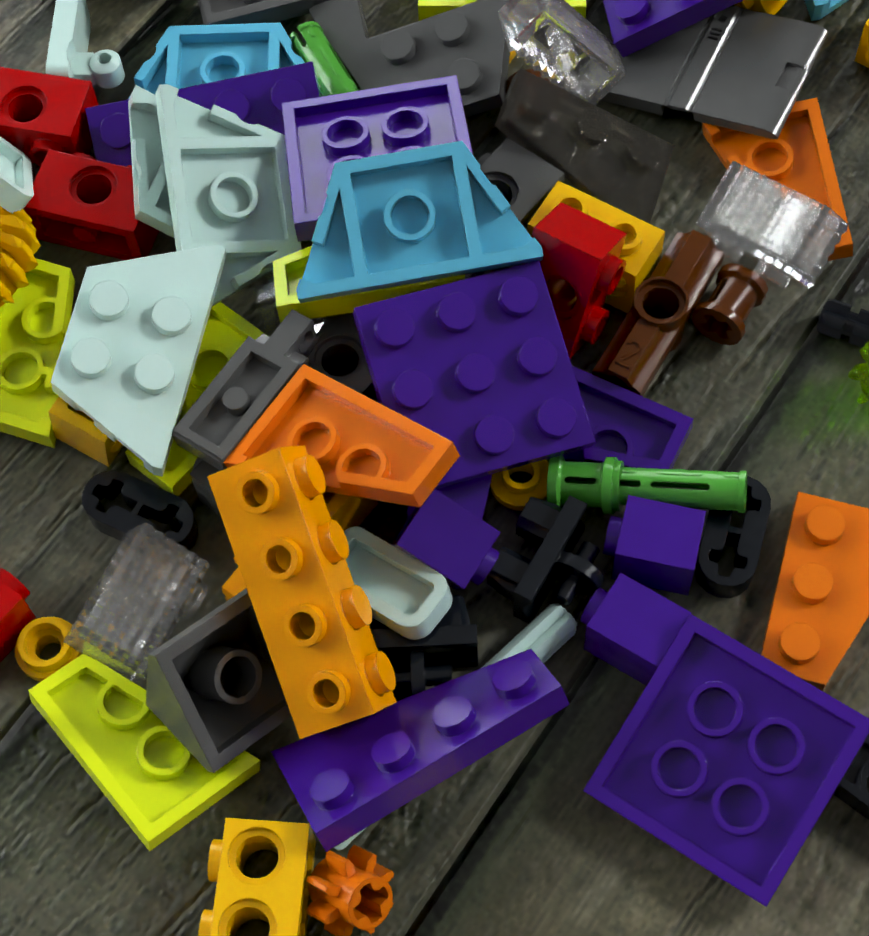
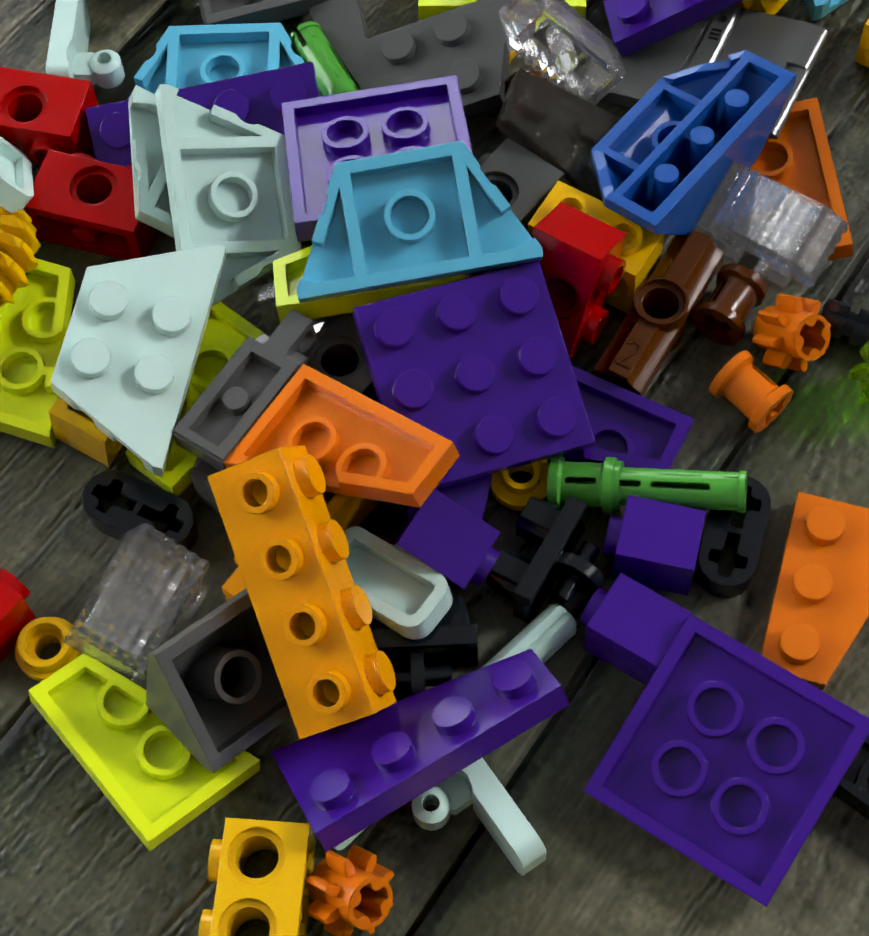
none -> light aqua piece [412,758,547,876]
none -> blue wedge [591,50,796,235]
none -> orange bush [709,350,794,433]
none -> orange gear [752,293,831,372]

